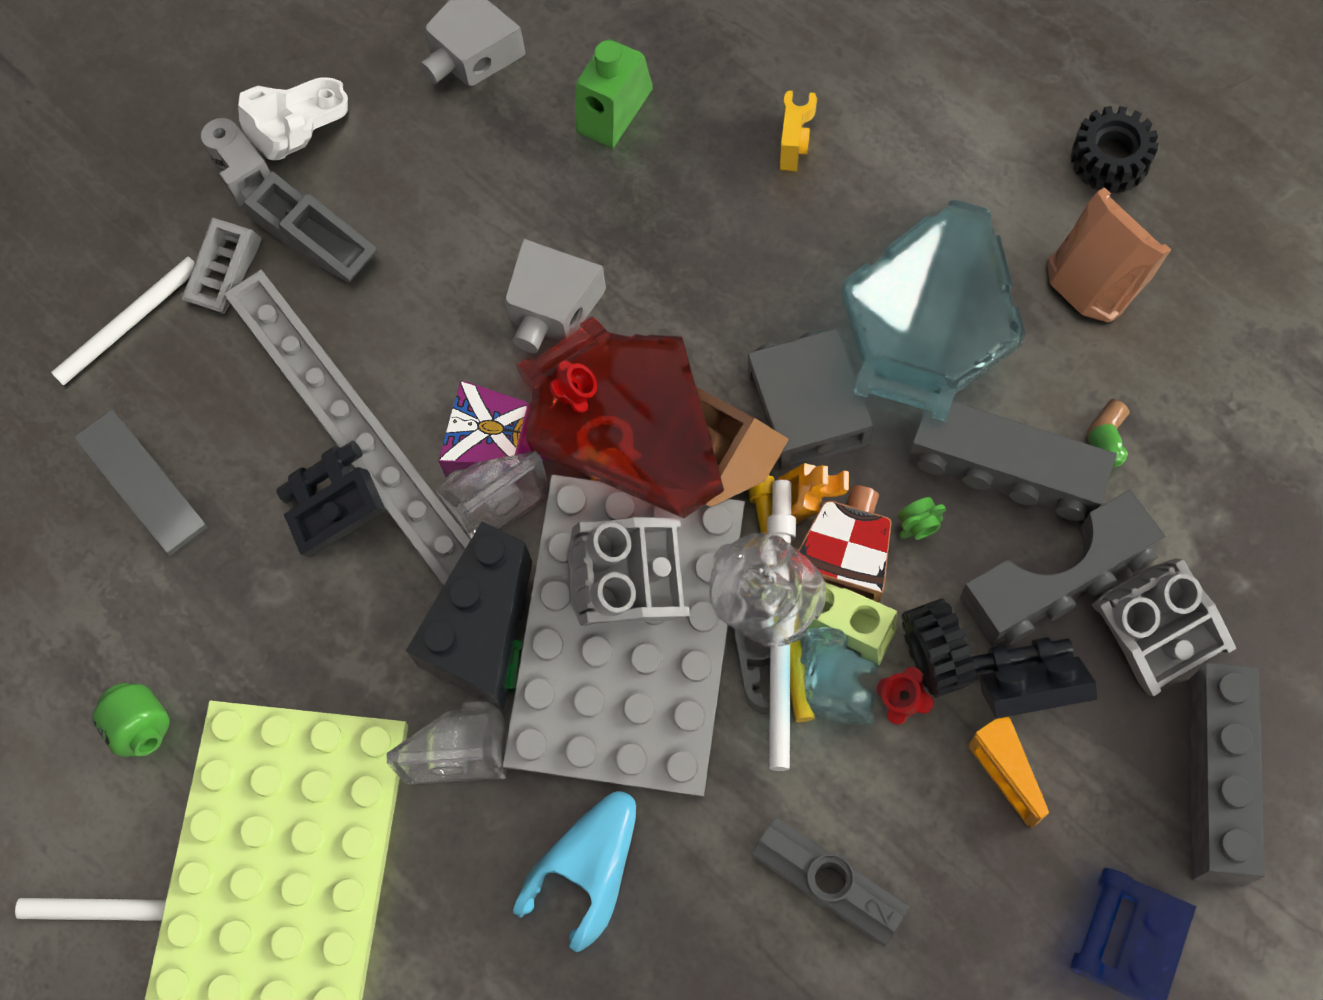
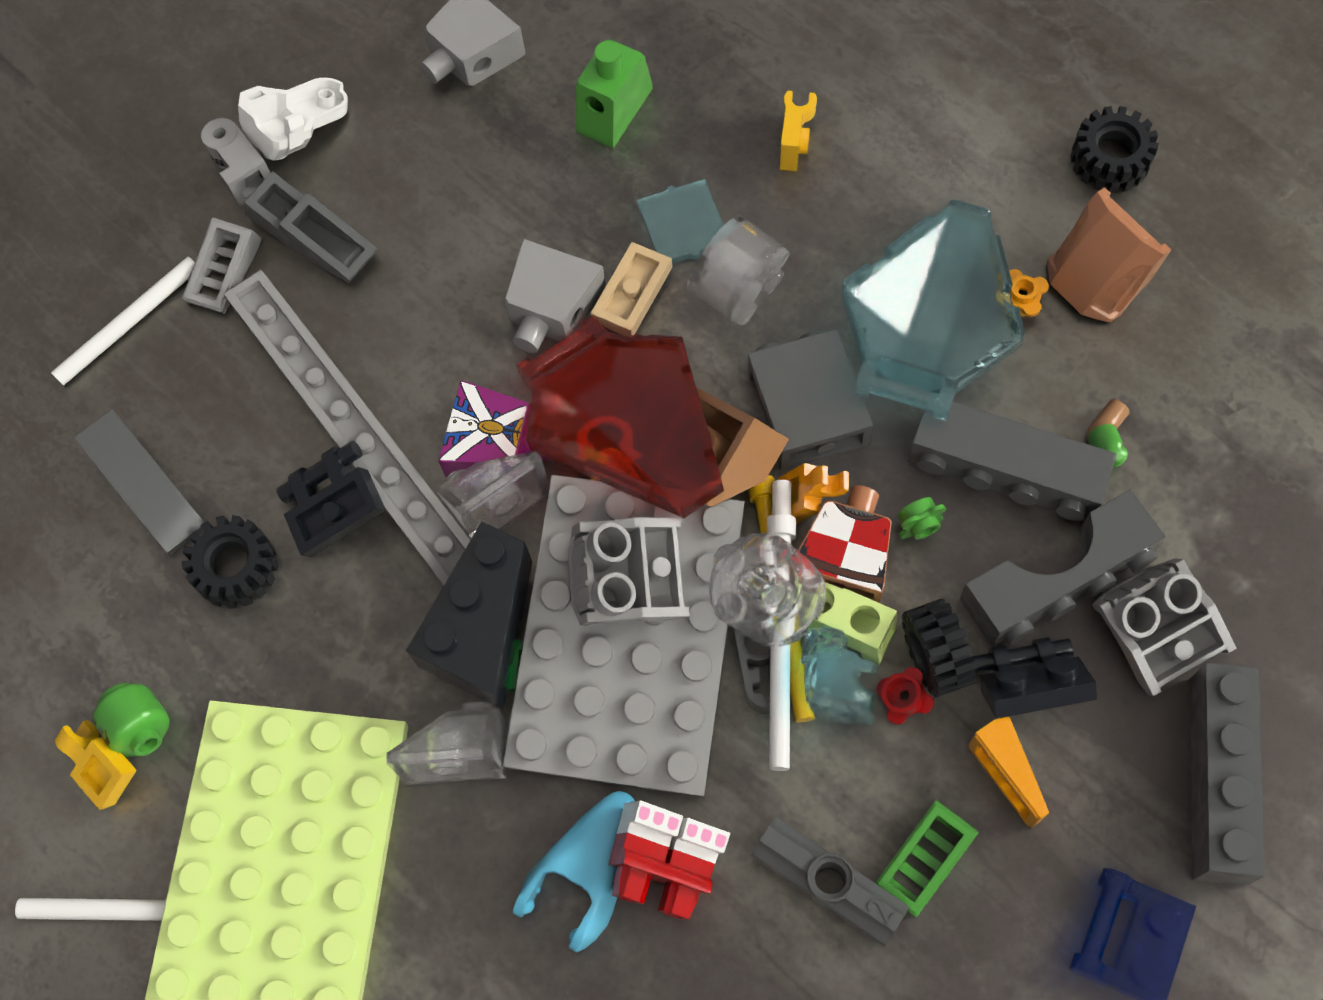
red plate [550,361,597,414] -> none
none -> yellow plate [54,720,137,810]
none -> black tyre [182,515,278,609]
none -> tan plate [591,242,672,339]
none -> red hips [608,800,730,920]
none -> clear light blue piece [637,179,730,263]
none -> clear brick [687,215,790,326]
none -> bright green slope [875,800,979,918]
none -> light orange plate [997,269,1049,317]

